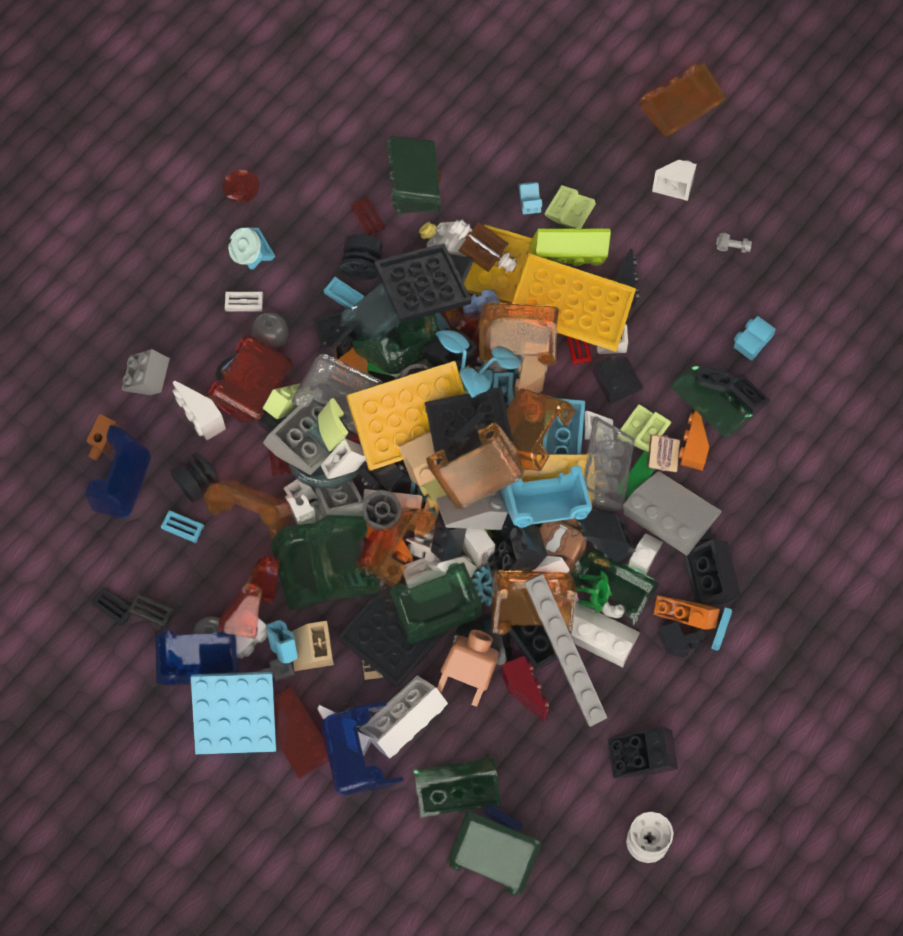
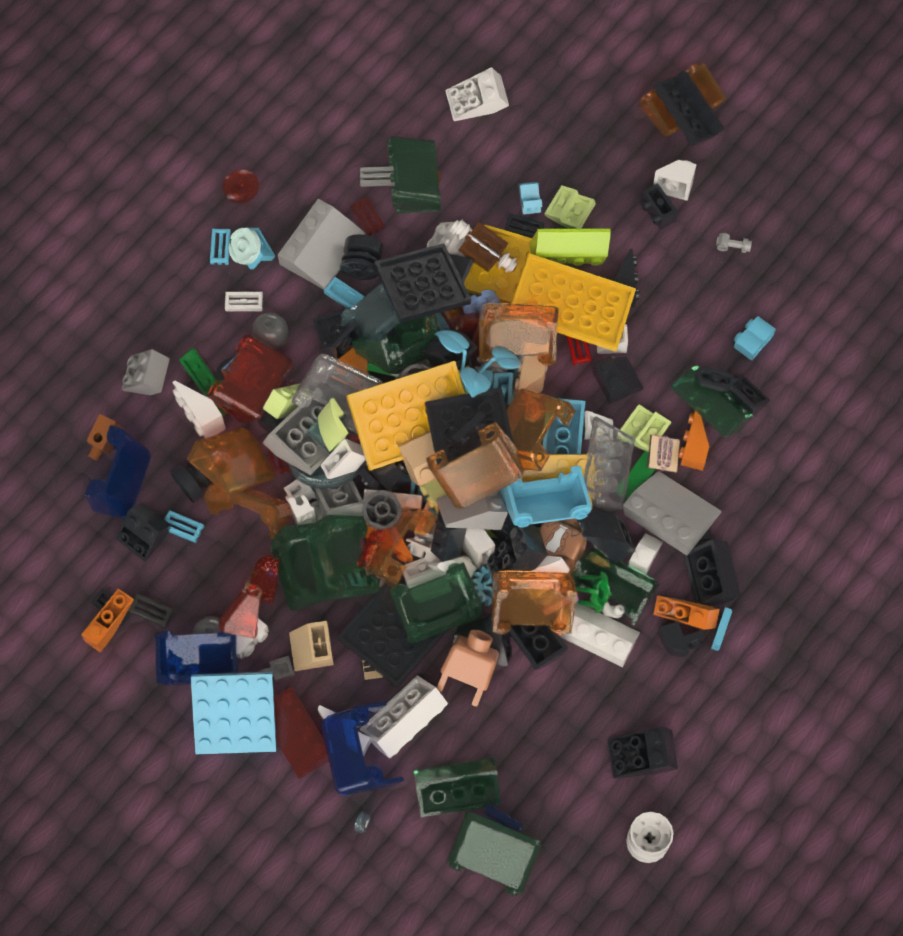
medium azure brick [266,620,298,663] -> none
light yellow plate [419,222,436,239] -> none
dark red slope [502,656,549,722] -> none
light grey plate [523,573,607,727] -> none
none -> orange slope [81,589,134,652]
none -> black slope [116,503,172,561]
none -> green tile [179,348,235,417]
none -> clear orange slope [187,427,275,495]
none -> medium azure tile [210,229,231,265]
none -> light grey slope [278,199,366,289]
none -> clear light blue tile [355,812,370,834]
none -> light grey tile [360,166,397,187]
none -> white slope [445,67,509,121]
none -> black tile [504,213,545,238]
none -> black brick [640,183,678,230]
none -> black bracket [653,70,724,146]

